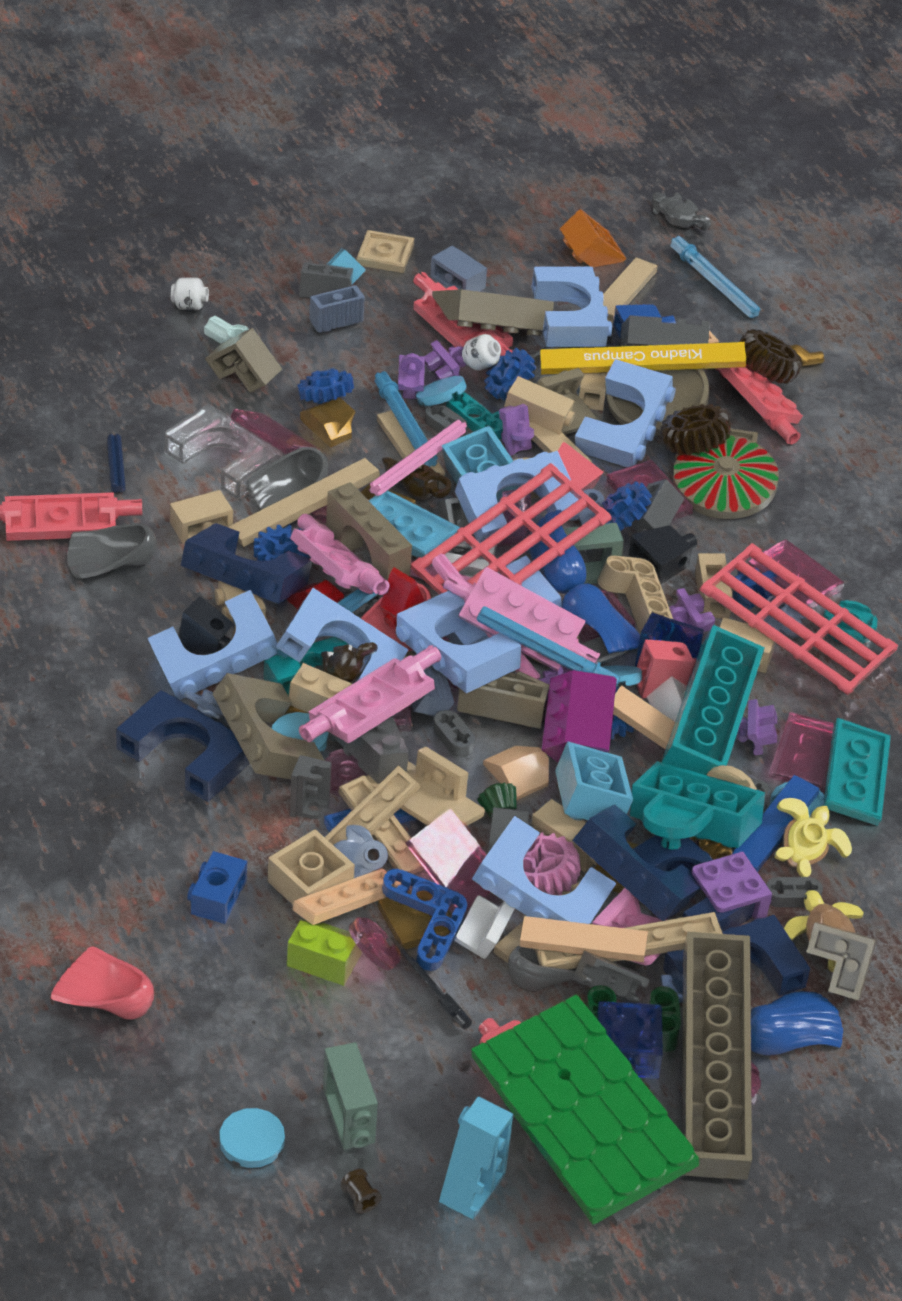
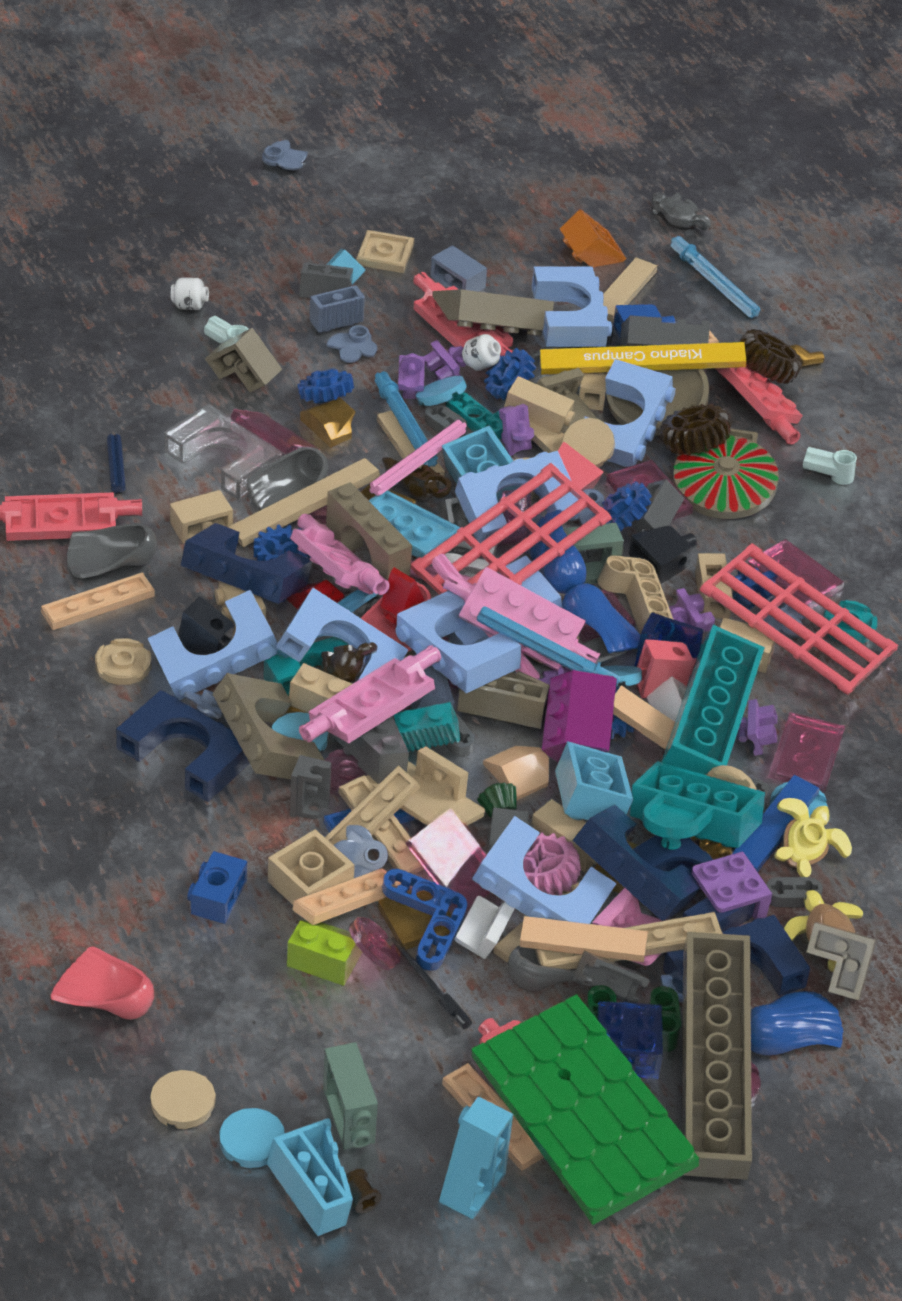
teal tile [823,718,891,826] -> none
none -> light nougat tile [41,572,155,630]
none -> tan tile [95,638,152,685]
none -> tan tile [150,1070,216,1129]
none -> sand blue plate [262,140,308,170]
none -> medium azure wedge [267,1118,353,1236]
none -> sand blue plate [327,325,377,363]
none -> teal brick [394,702,460,752]
none -> light nougat tile [442,1063,544,1171]
none -> tan tile [562,418,615,468]
none -> light aqua piece [803,447,857,485]

